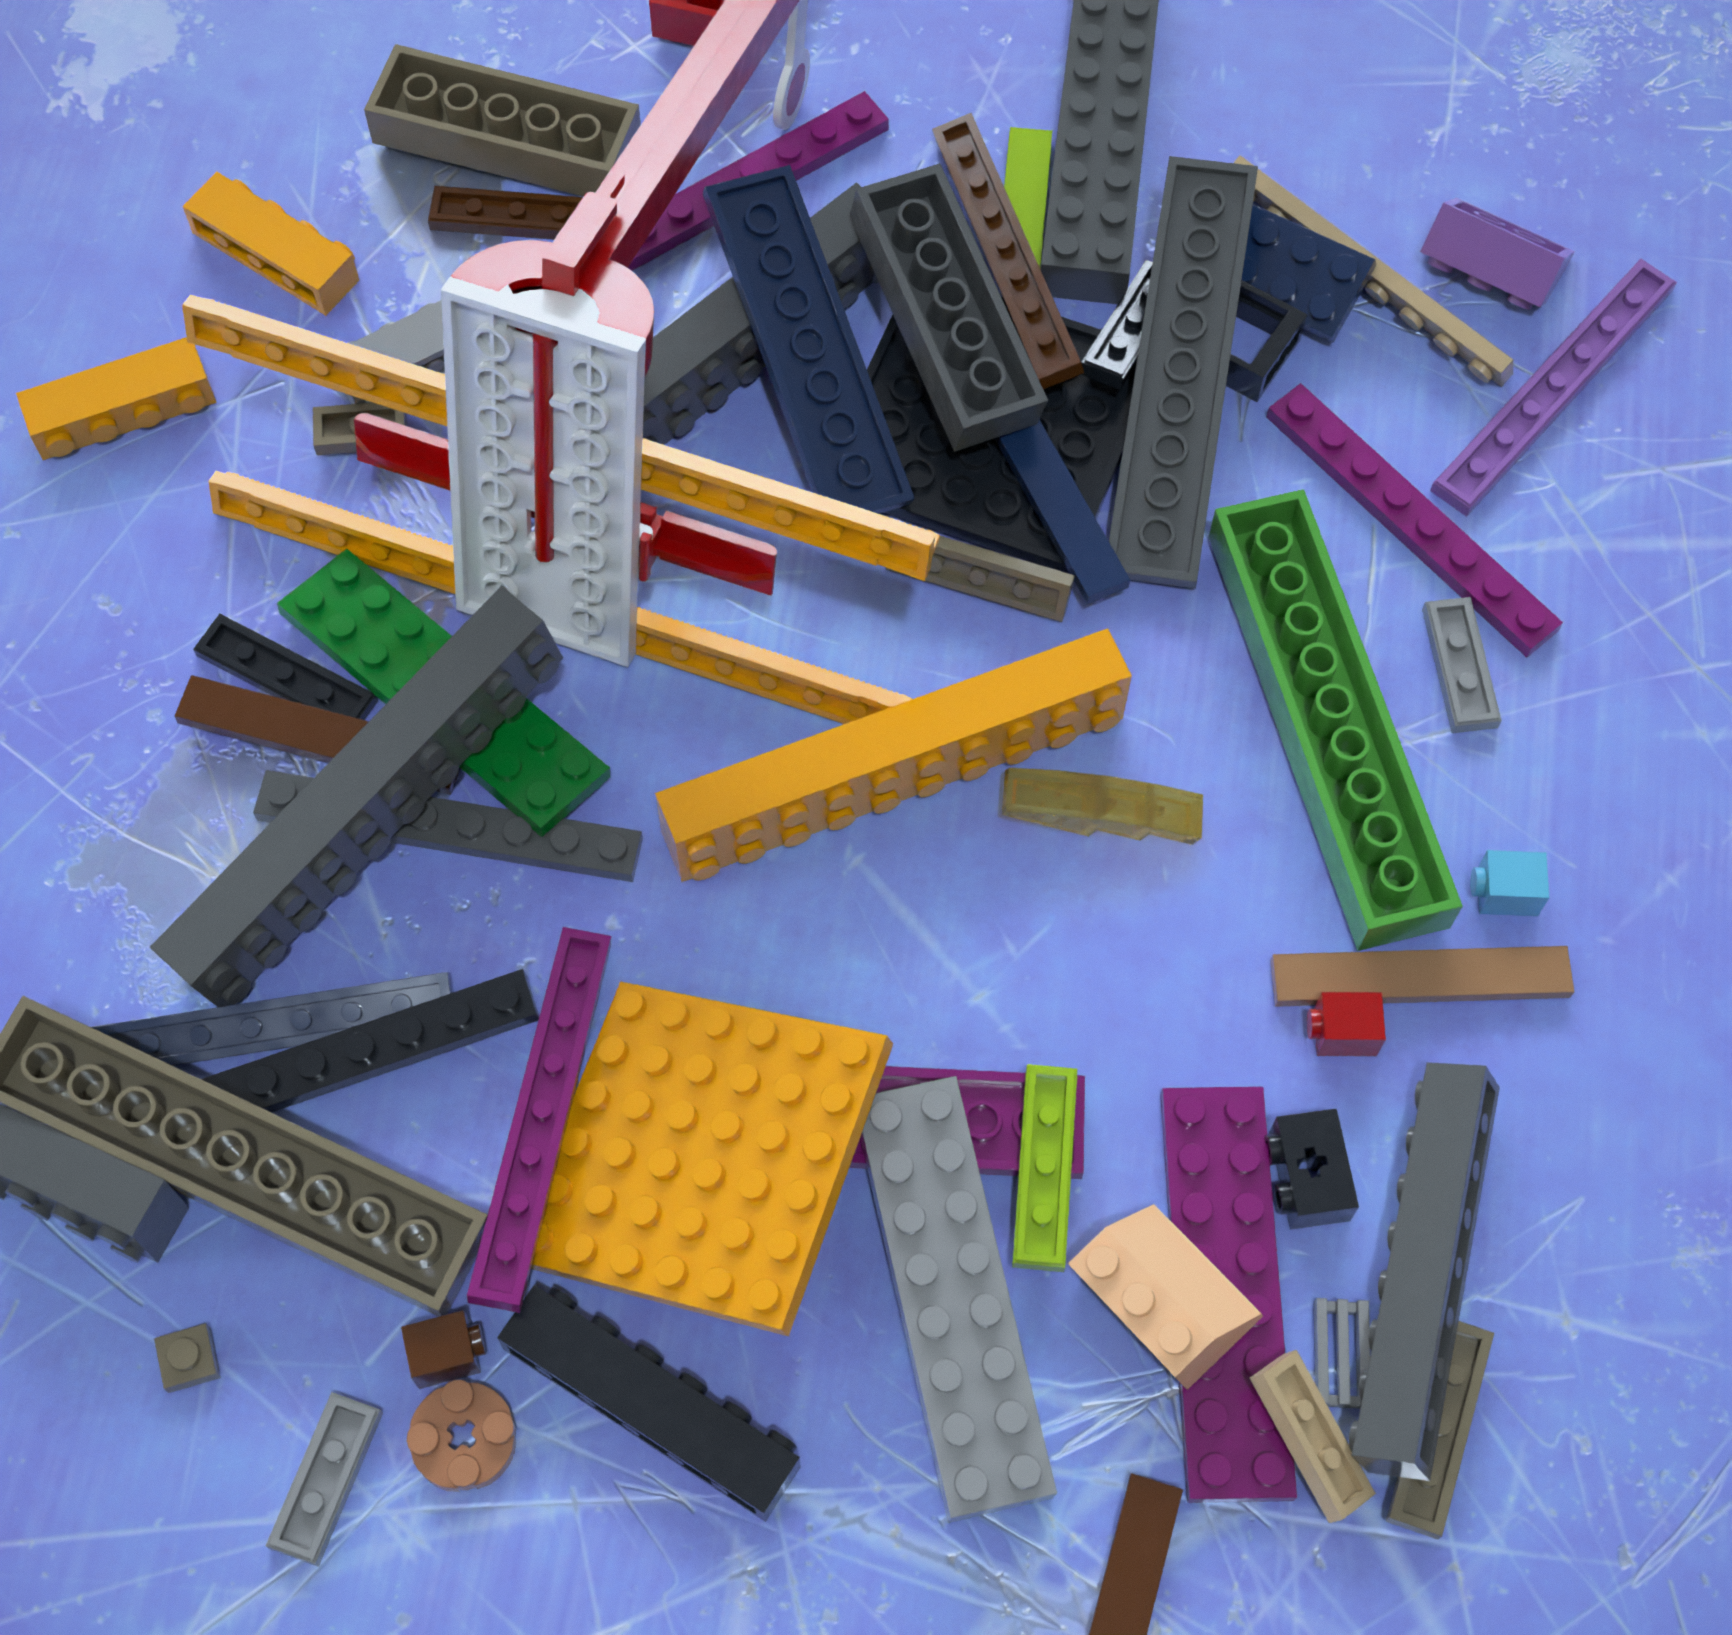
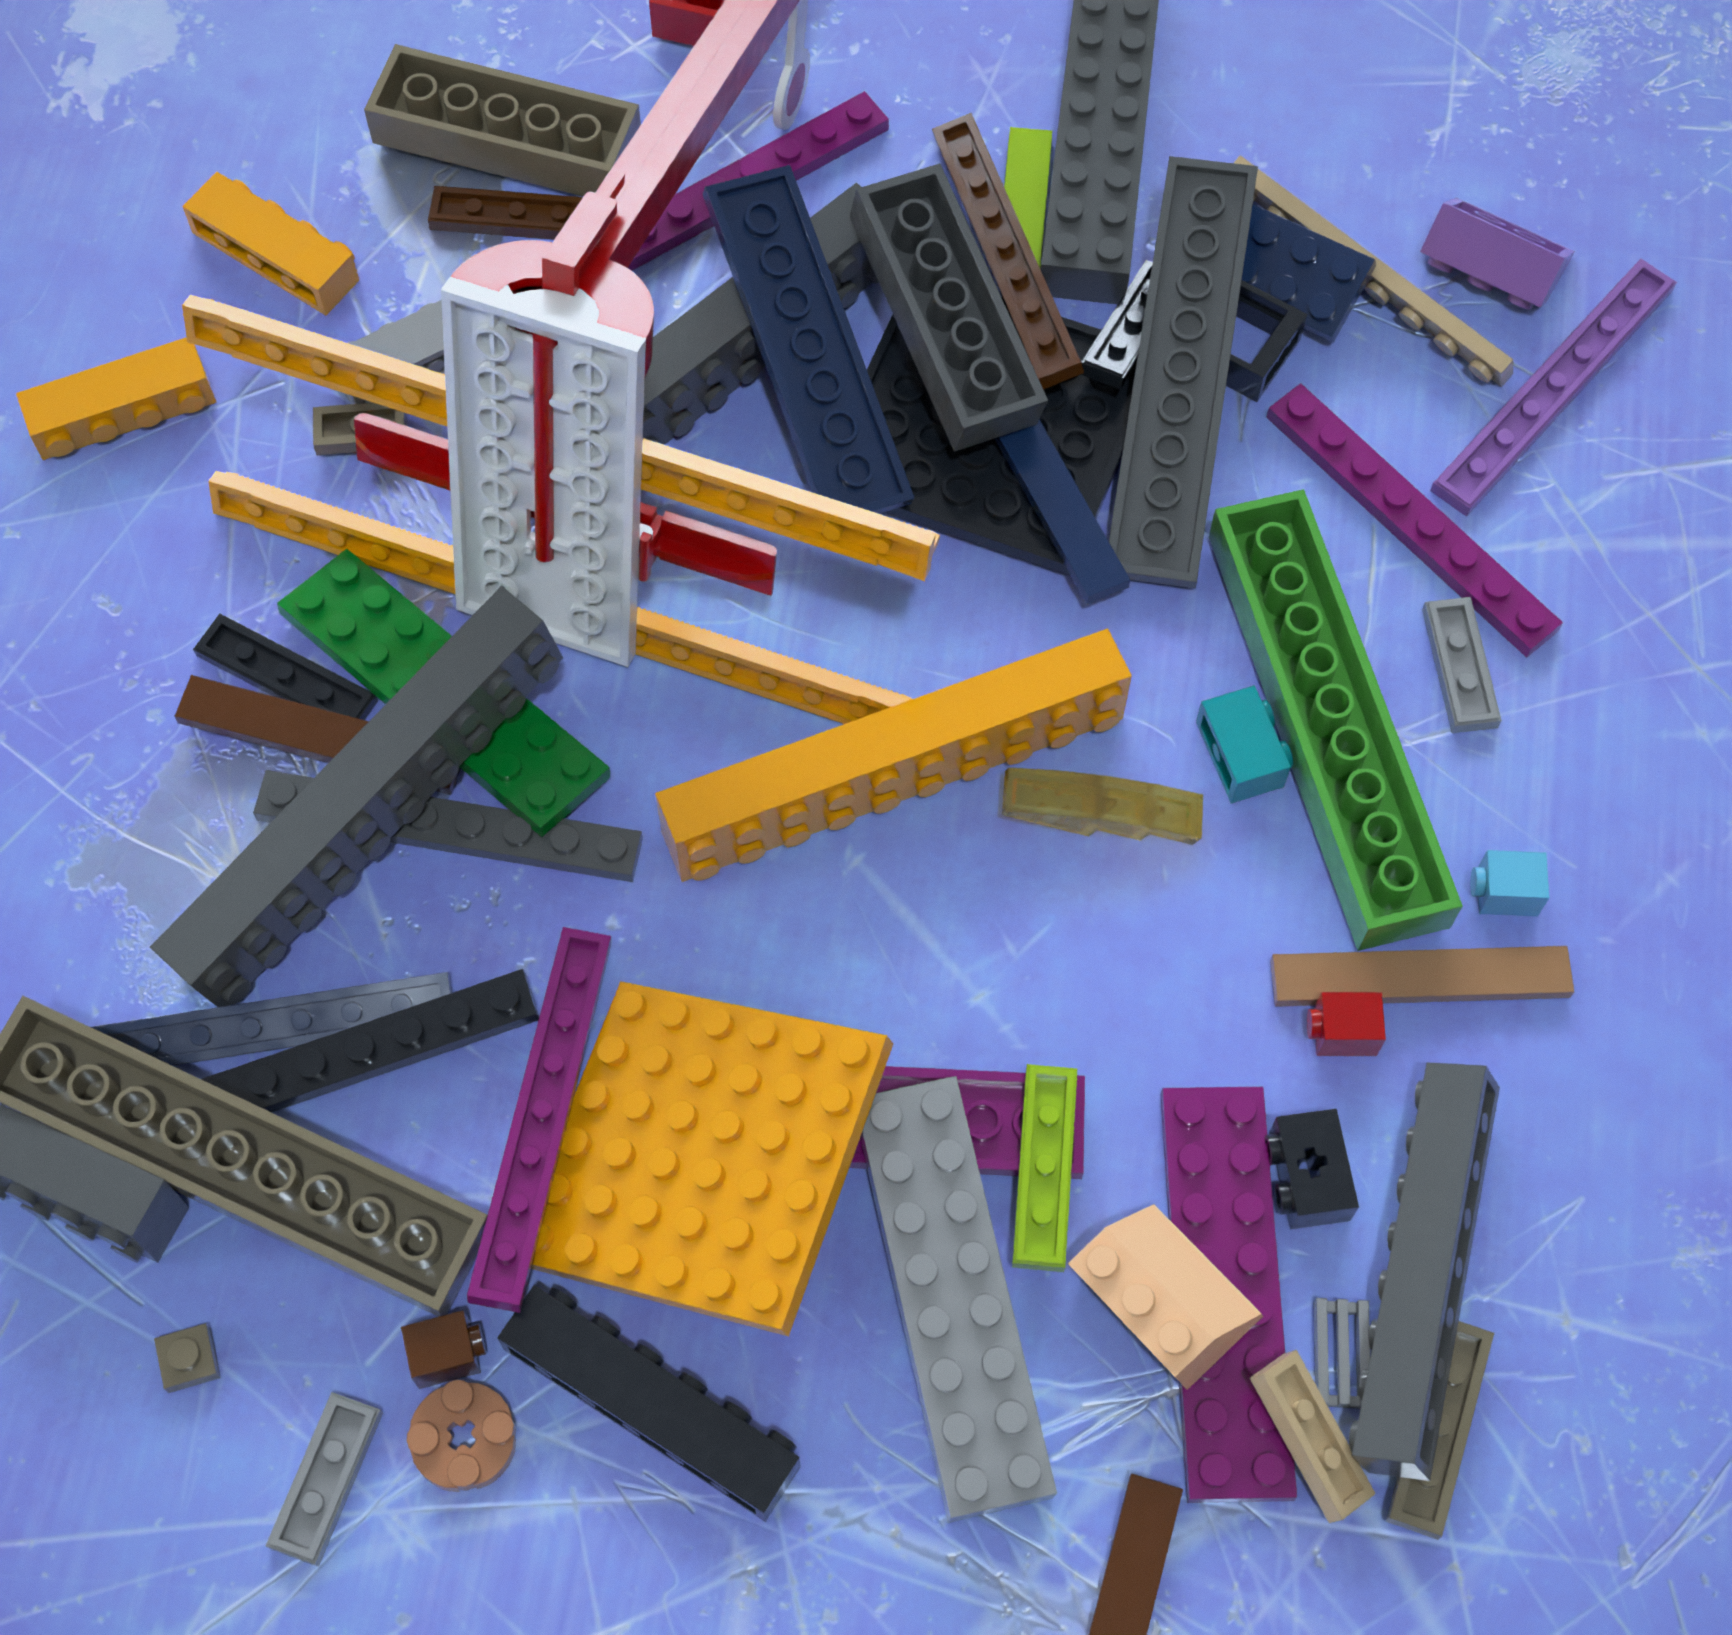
dark tan plate [886,536,1075,622] -> none
none -> teal brick [1196,685,1293,804]

